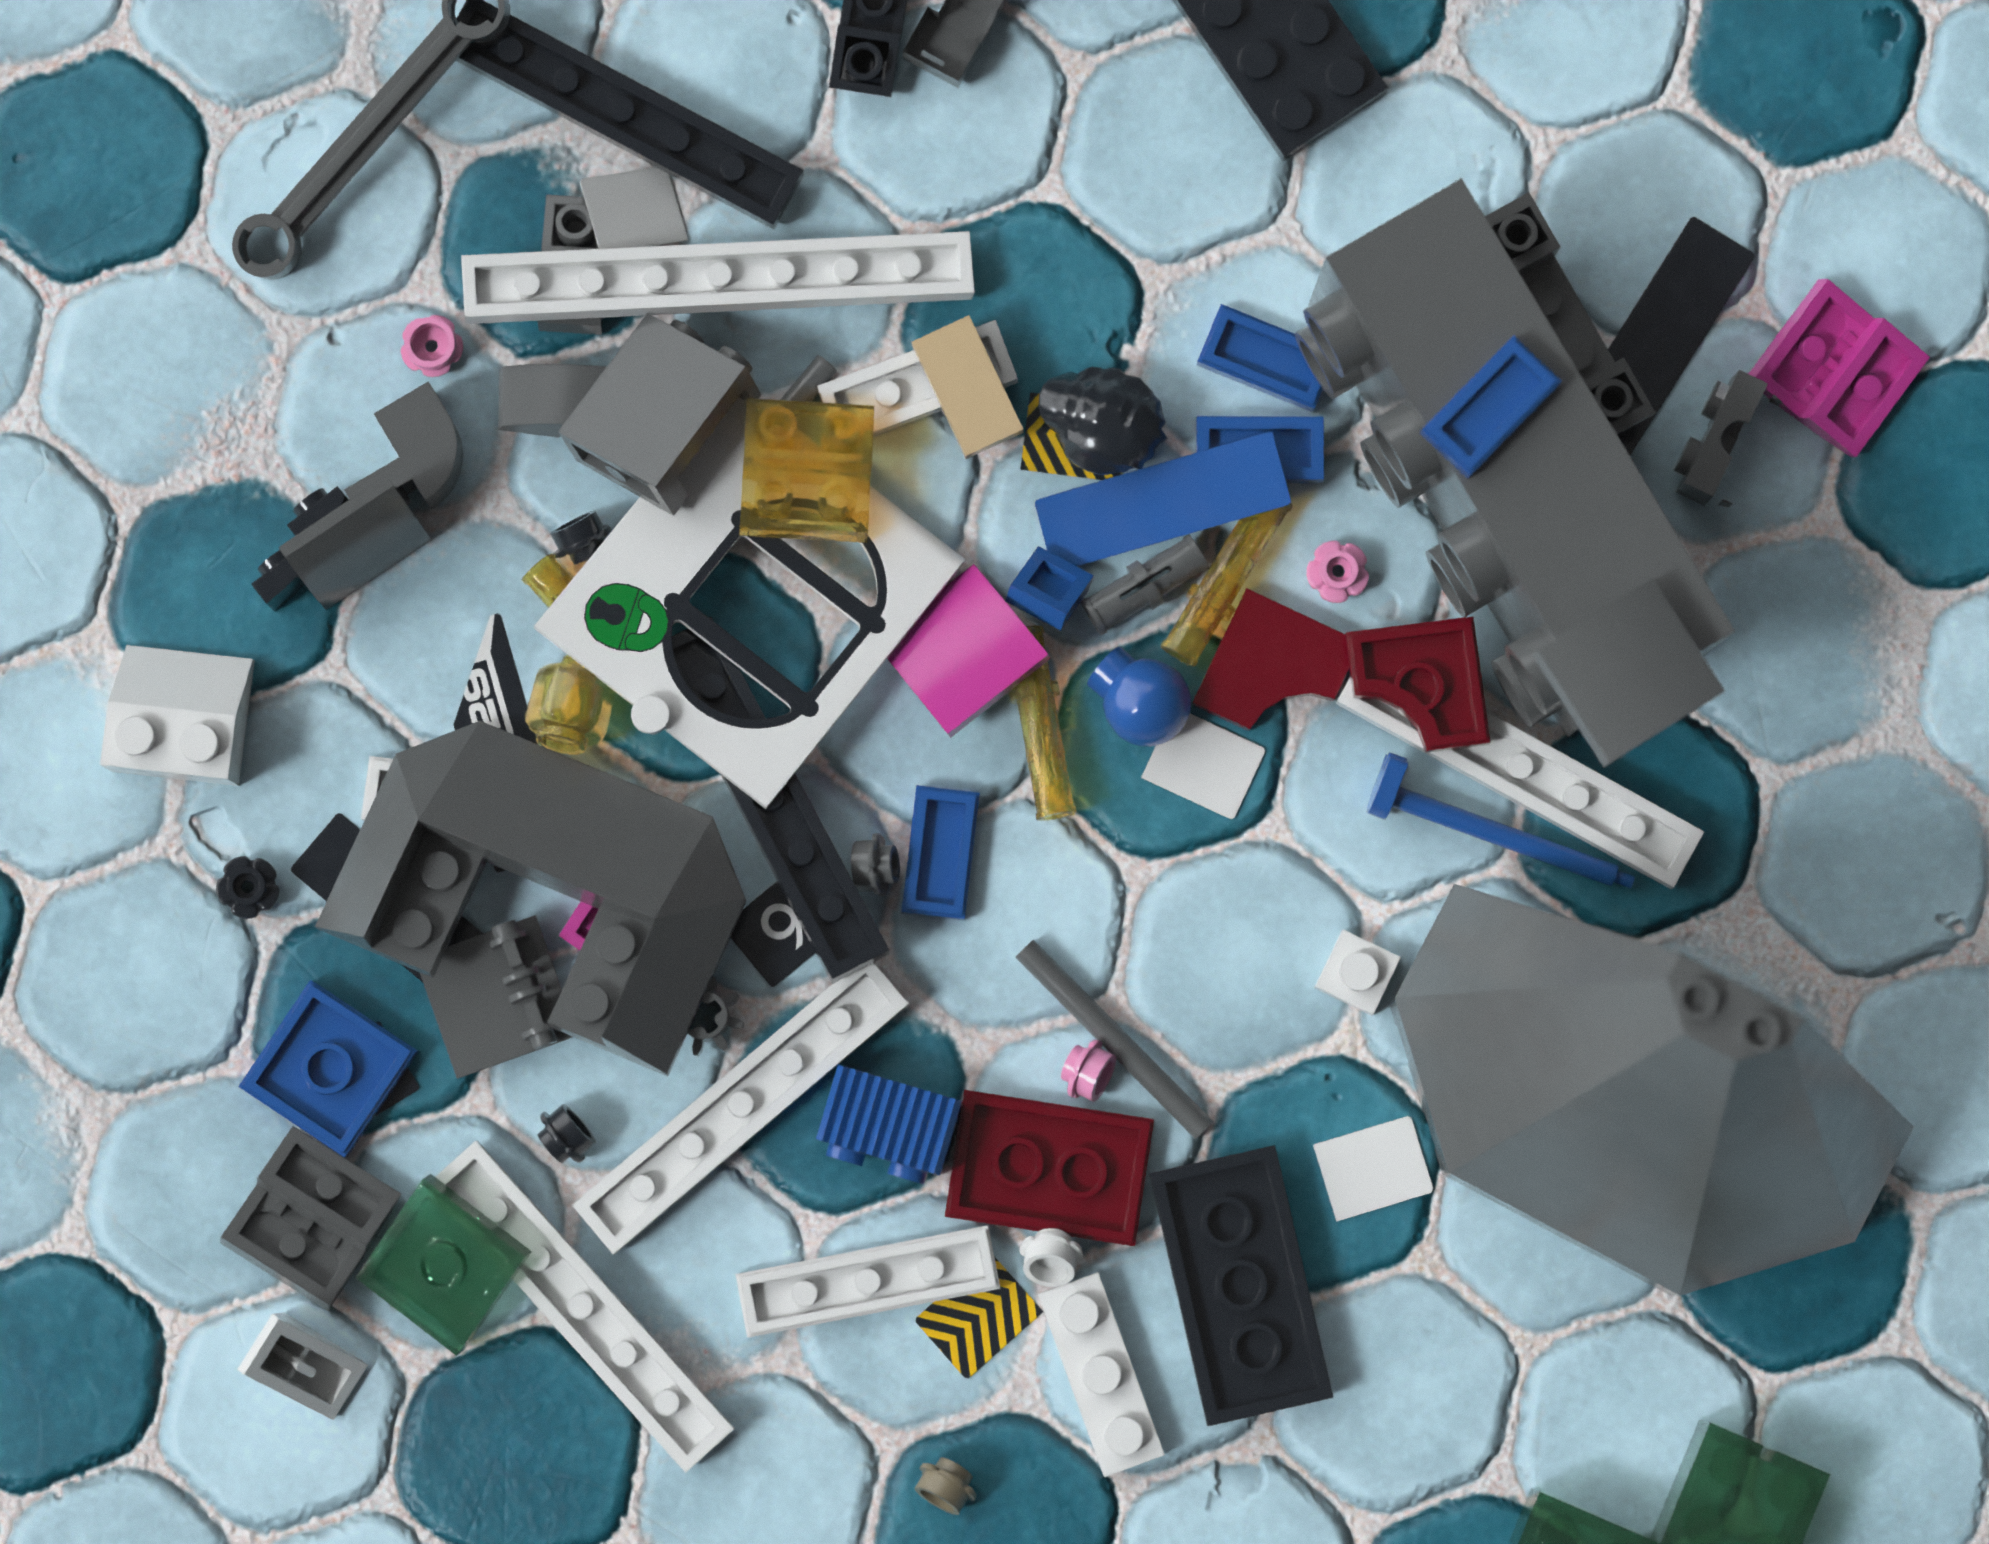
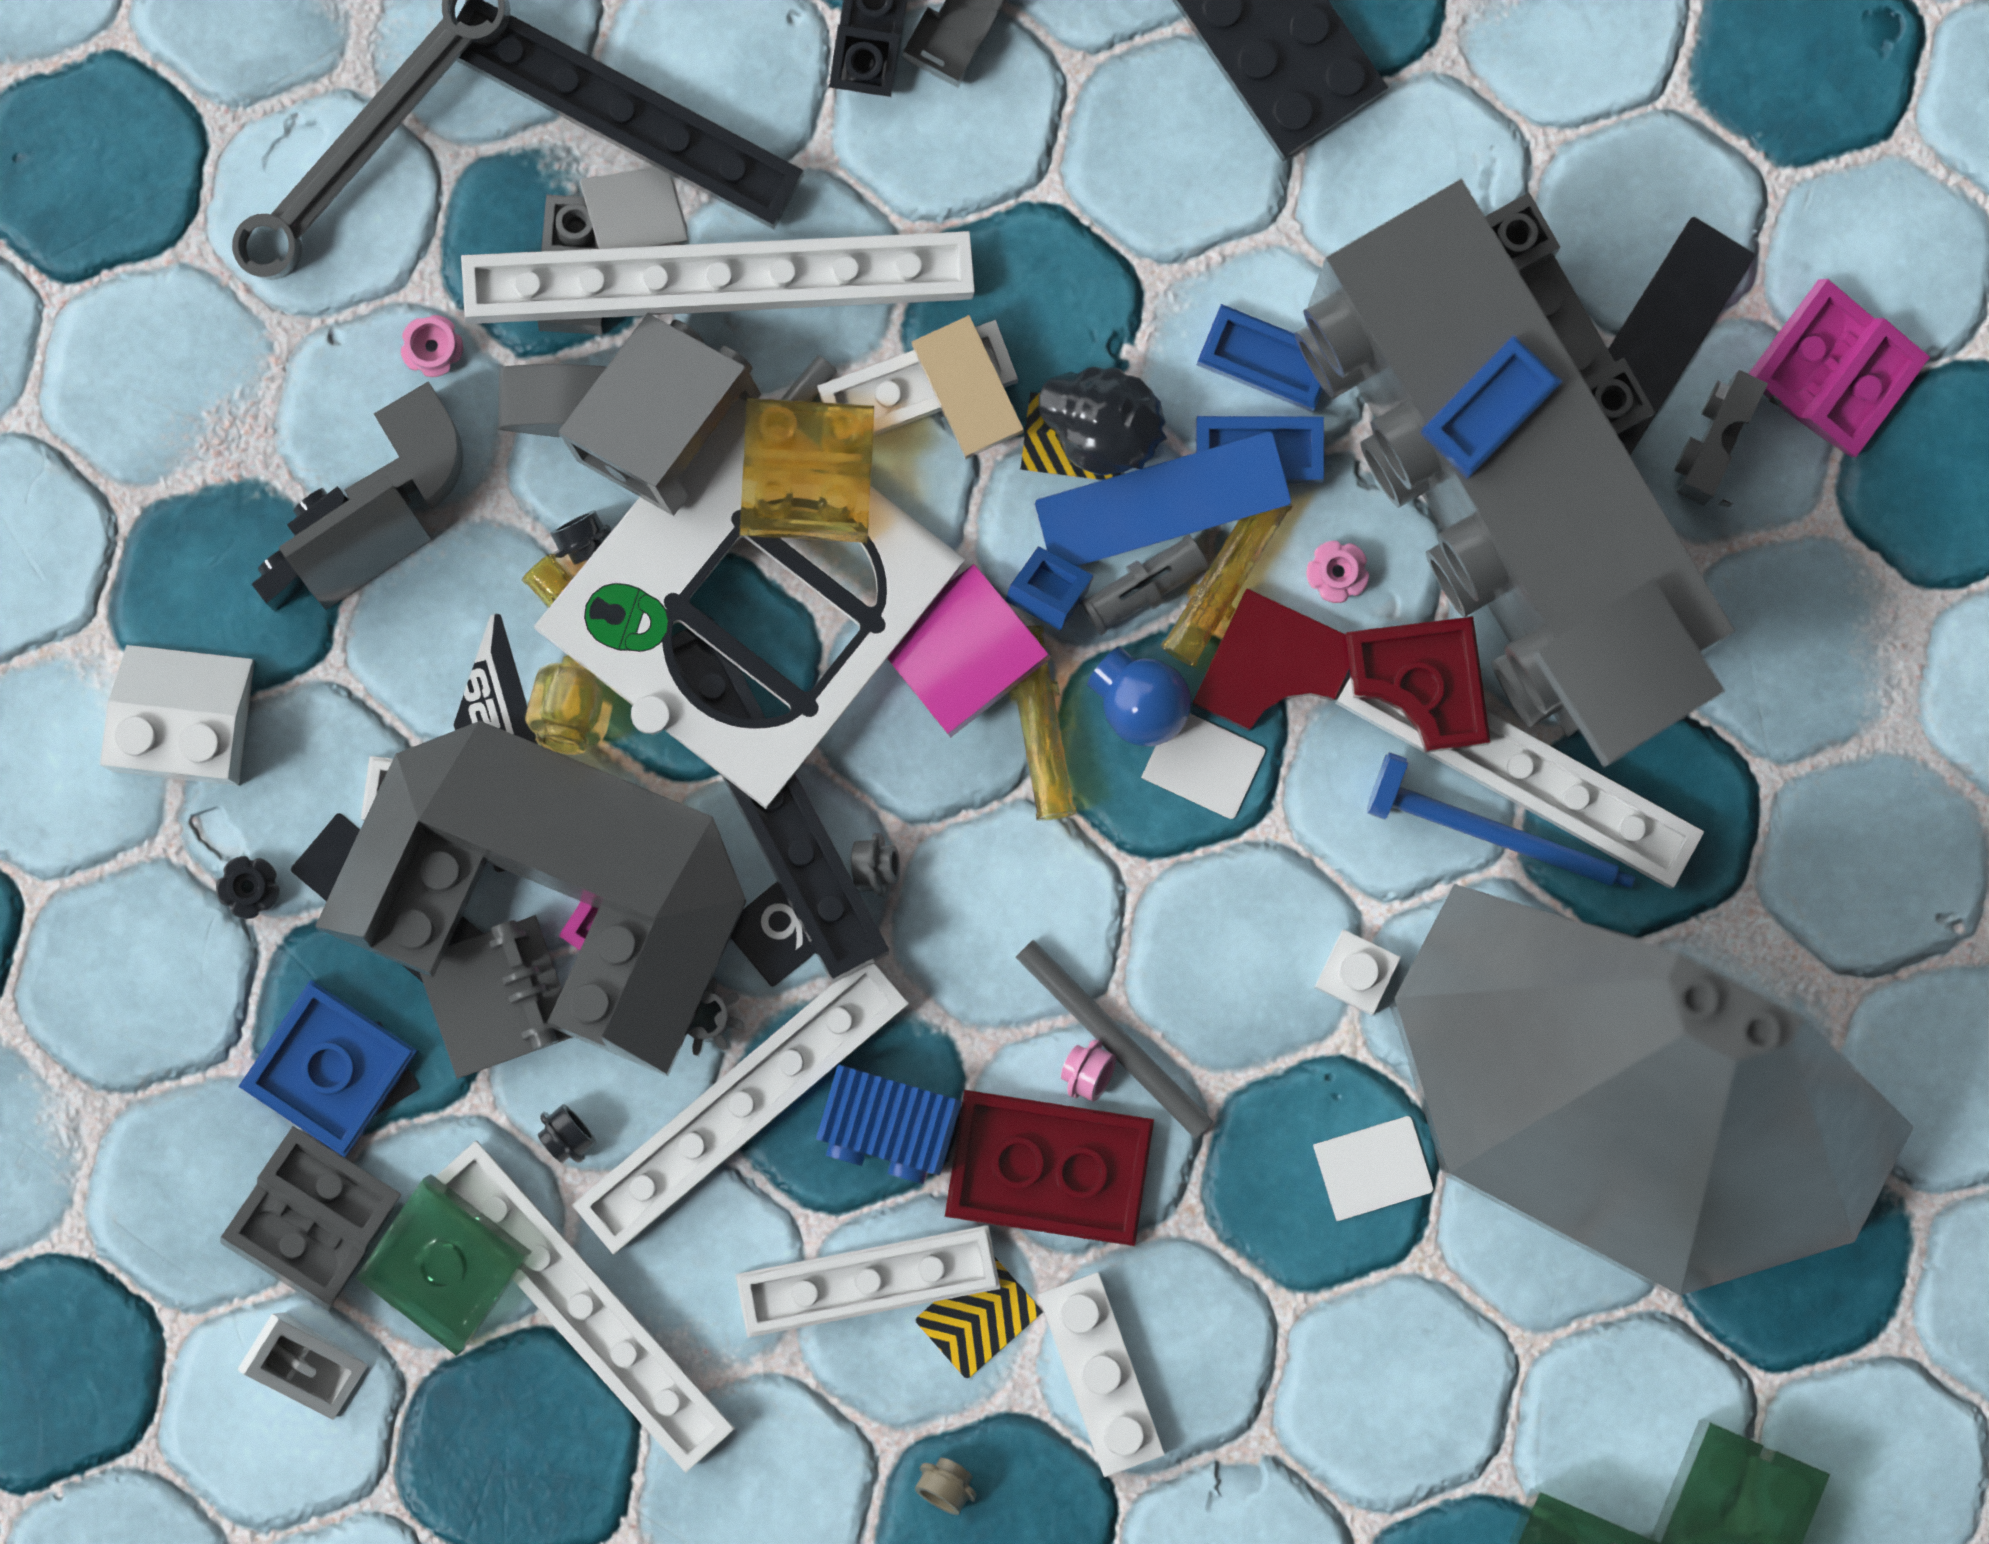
blue tile [901,785,980,921] -> none
white plate [1019,1228,1083,1287] -> none
black plate [1149,1145,1334,1426] -> none

